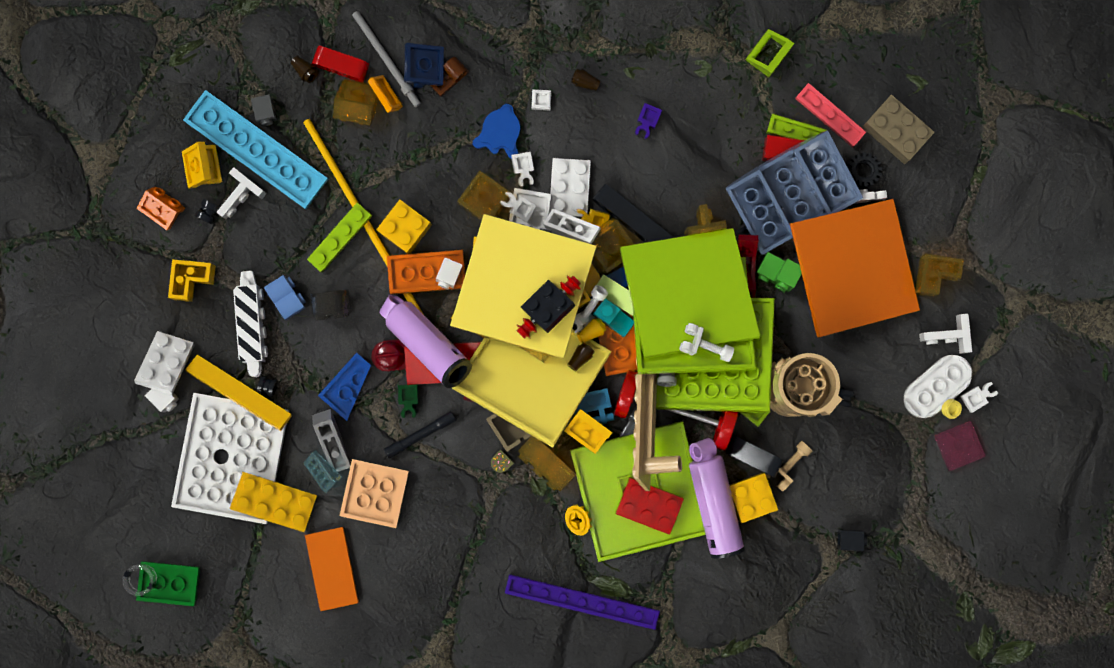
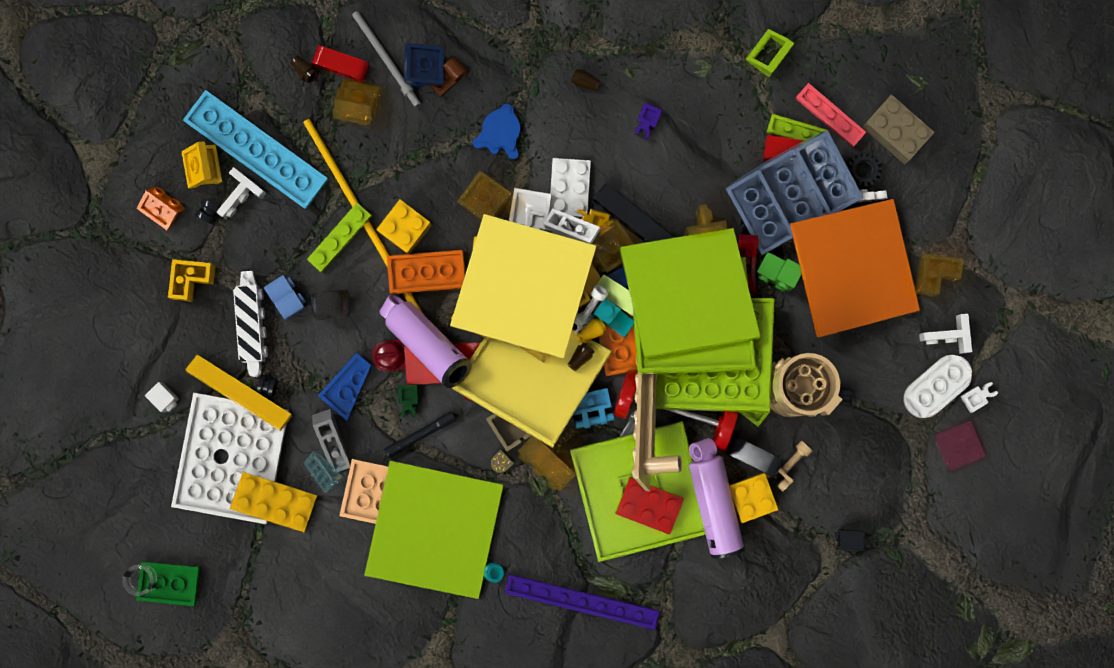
white plate [134,331,194,395] -> none
dark grey brick [251,95,278,126] -> none
orange tile [305,527,359,611] -> none
light orange tile [368,75,403,113] -> none
white brick [436,258,463,290] -> none
white plate [500,192,536,222] -> none
white plate [511,152,534,186] -> none
black plate [516,275,581,339] -> none
white tile [531,90,551,110] -> none
yellow bracket [564,409,612,454] -> none
yellow gear [565,504,592,535] -> none
light grey wheel [657,373,677,387] -> none
white bar [679,323,734,362] -> none
light yellow tile [941,399,962,419] -> none
none -> lime tile [364,461,503,599]
none -> teal tile [484,563,504,583]

